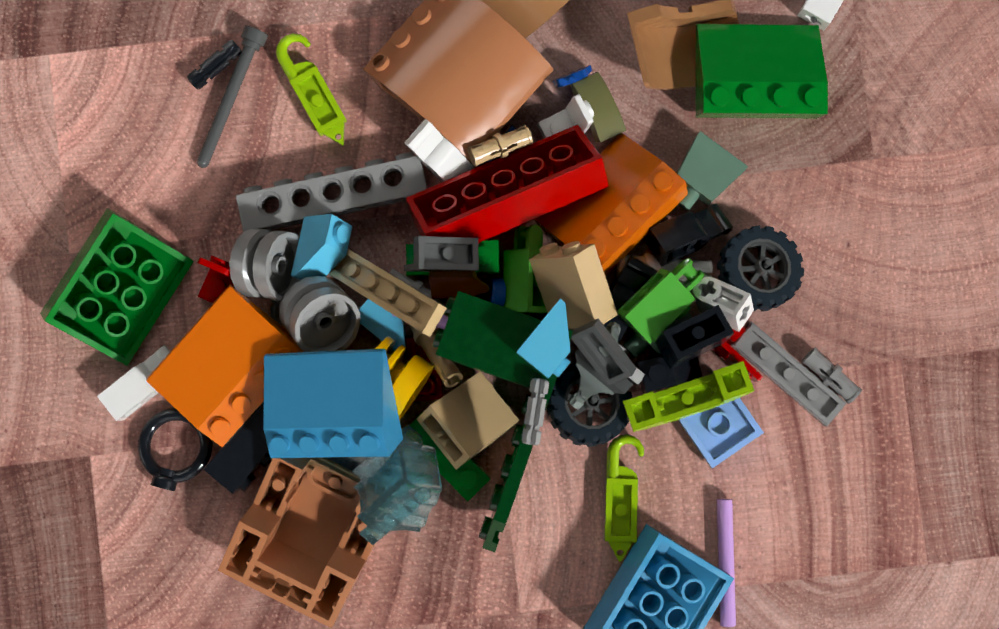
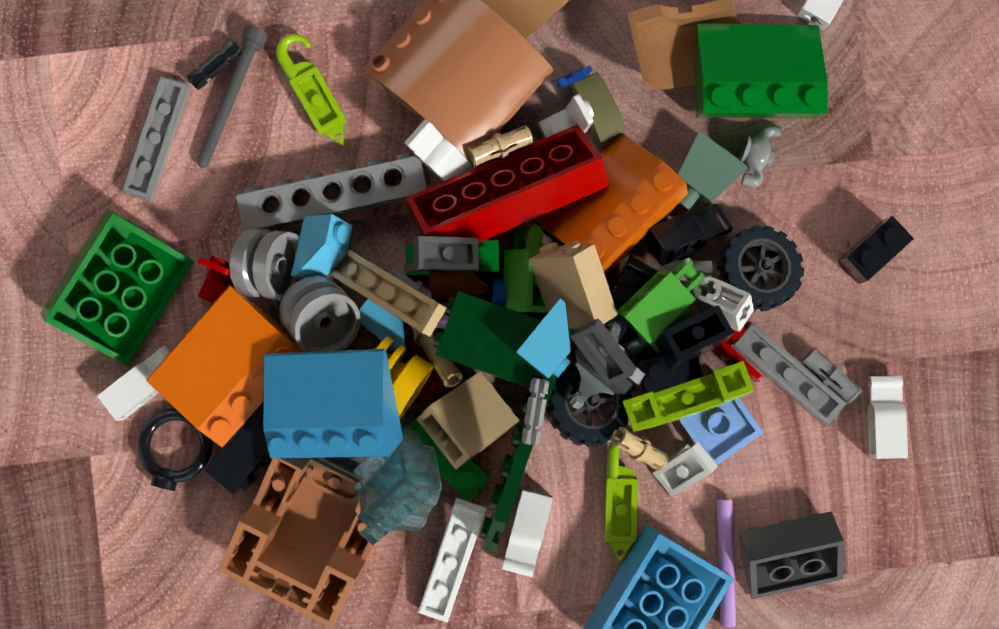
none -> light grey tile [121,75,191,202]
none -> white tile [418,498,487,623]
none -> white piece [502,488,553,577]
none -> tan pin [611,427,669,471]
none -> white slope [653,442,718,497]
none -> light grey piece [738,126,782,188]
none -> dark grey slope [739,511,844,599]
none -> black brick [838,216,914,284]
none -> white piece [868,376,908,459]

